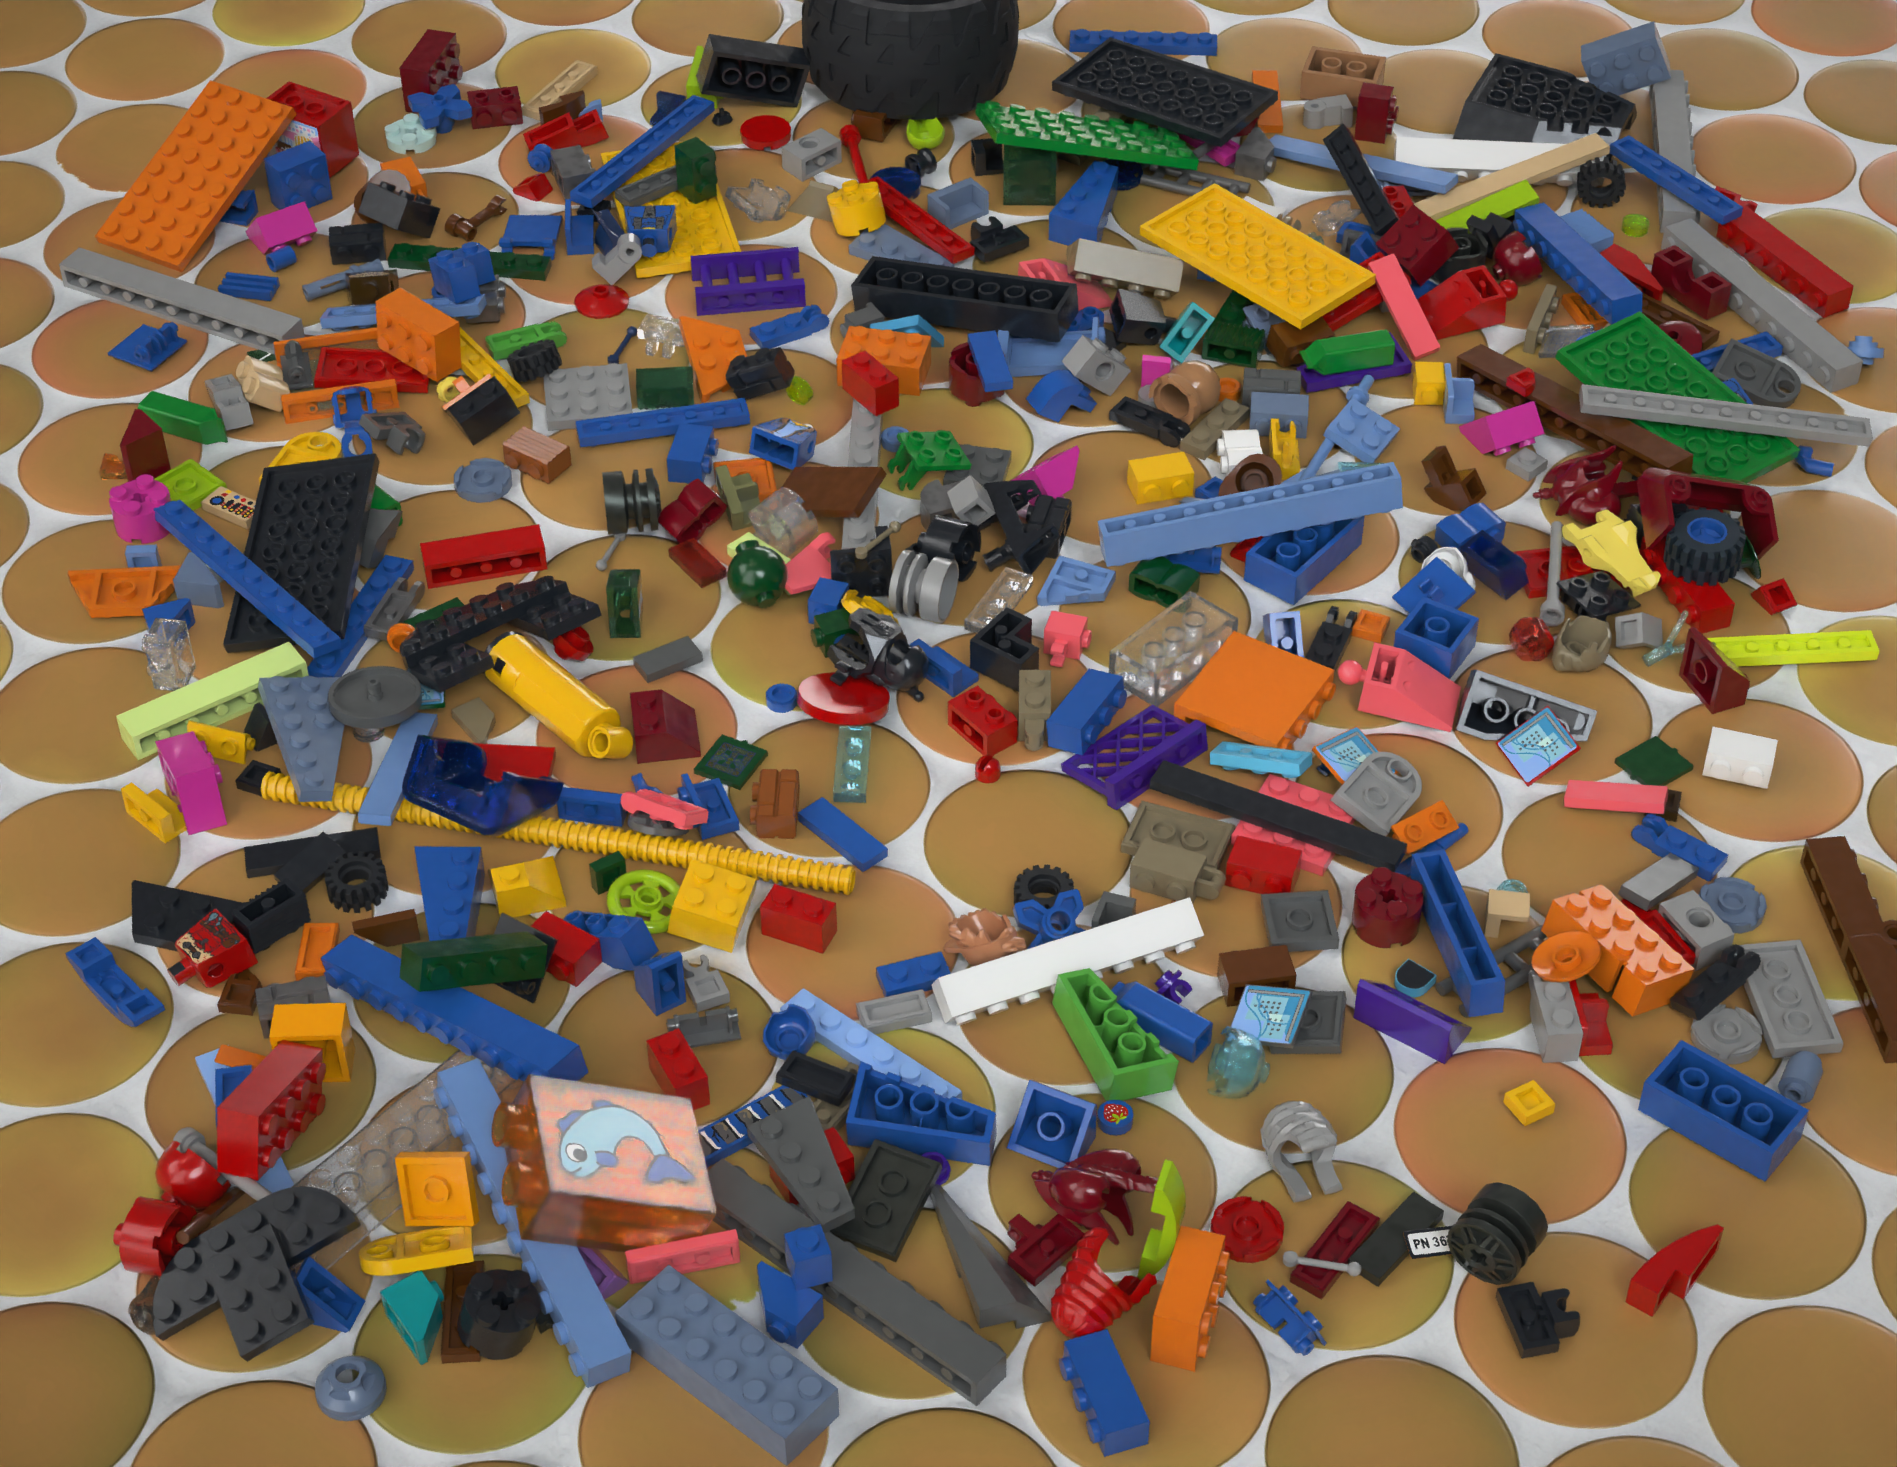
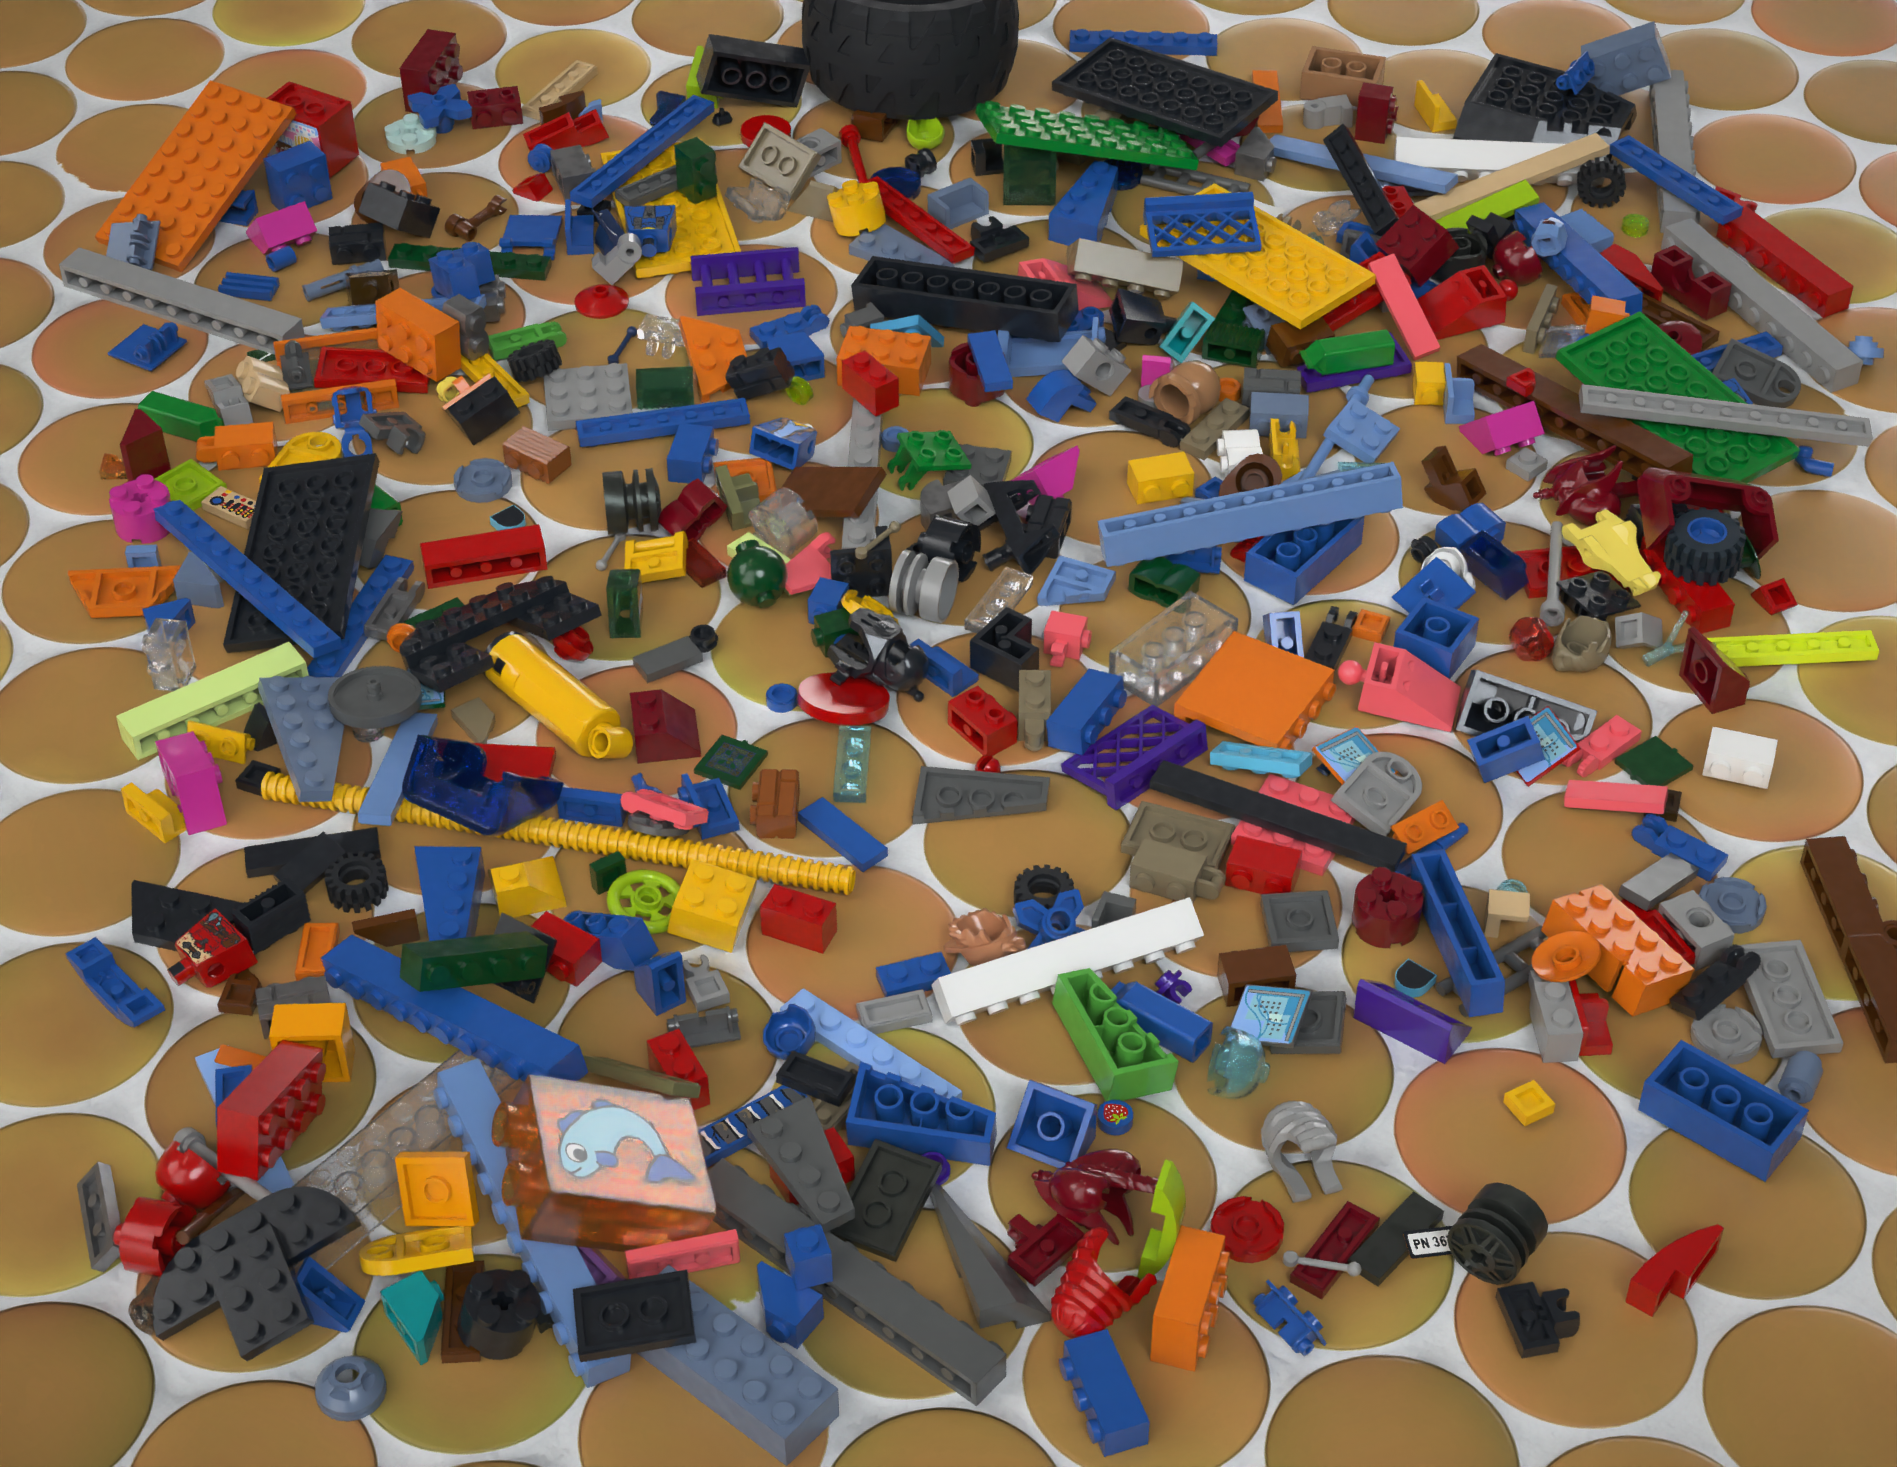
none -> flat silver plate [77,1162,121,1272]
none -> sand blue hinge [106,214,161,271]
none -> orange brick [196,421,278,471]
none -> flat silver brick [442,294,489,361]
none -> black tile [490,505,526,531]
none -> black tile [573,1270,696,1362]
none -> olive tile [583,1055,701,1098]
none -> yellow plate [624,531,688,585]
none -> black plate [689,625,718,653]
none -> dark tan tile [738,122,822,201]
none -> blue torso [767,330,825,384]
none -> dark grey wing [912,766,1050,825]
none -> blue fence [1143,192,1262,257]
none -> yellow panel [1414,80,1457,132]
none -> blue brick [1467,716,1545,783]
none -> medium blue rock [1531,217,1568,257]
none -> blue hinge [1556,51,1595,95]
none -> coral hinge [1562,715,1642,778]
none -> orange brick [1585,295,1630,334]

